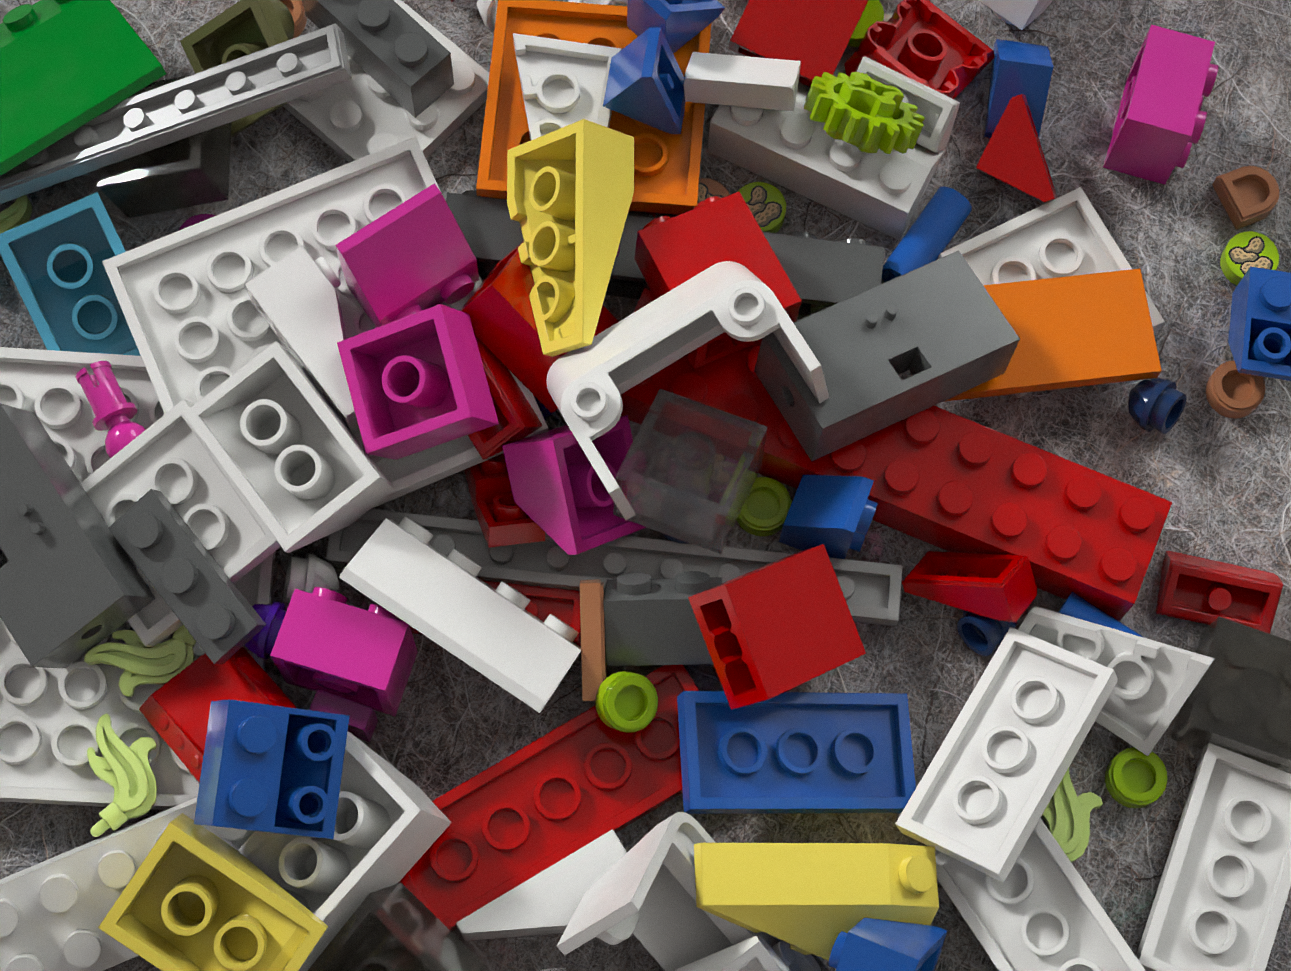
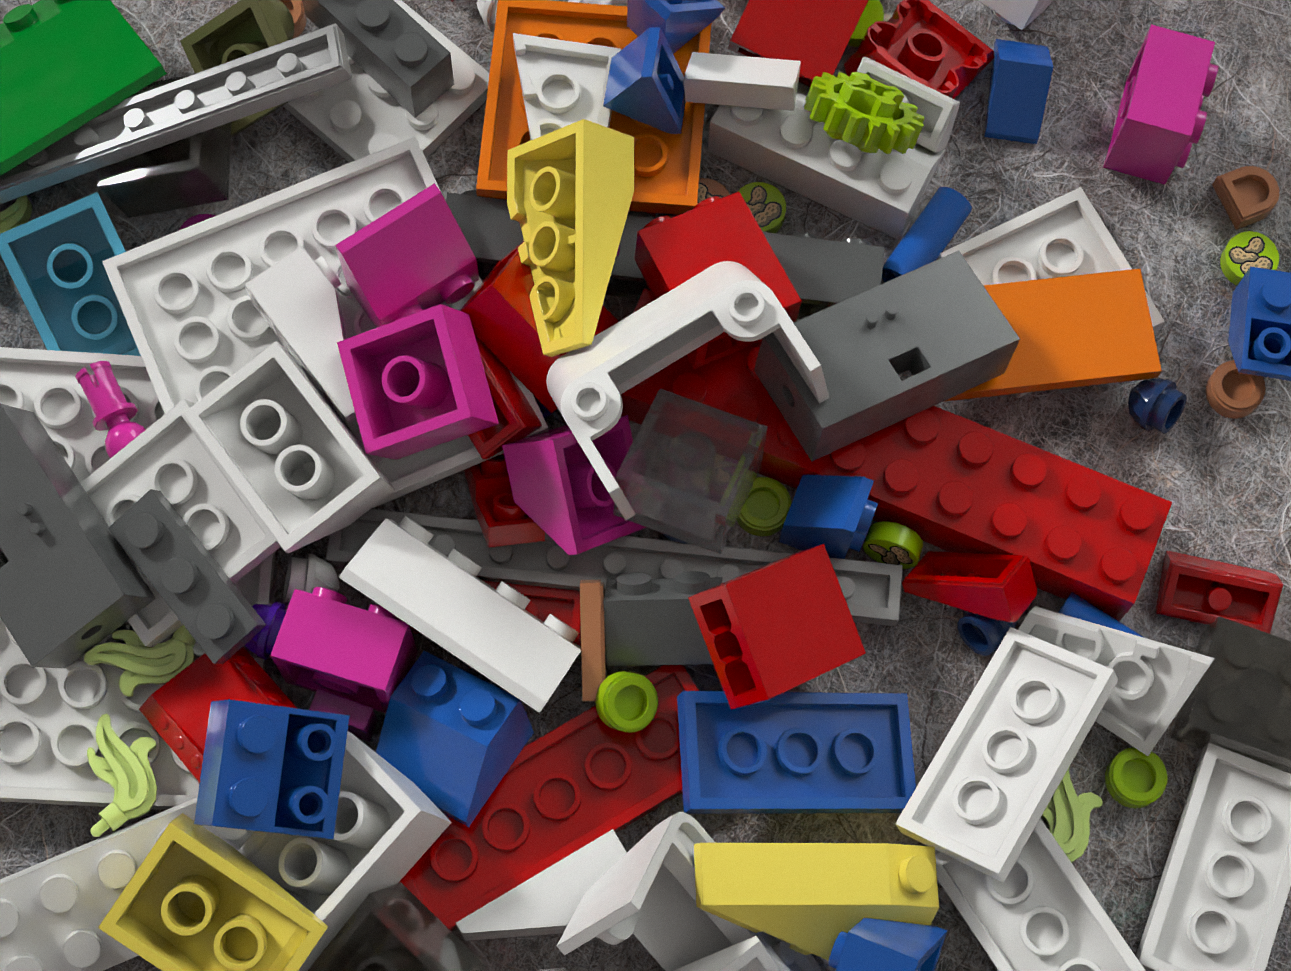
red slope [976,94,1057,202] -> none
none -> blue slope [376,651,534,827]
none -> lime tile [863,521,924,569]

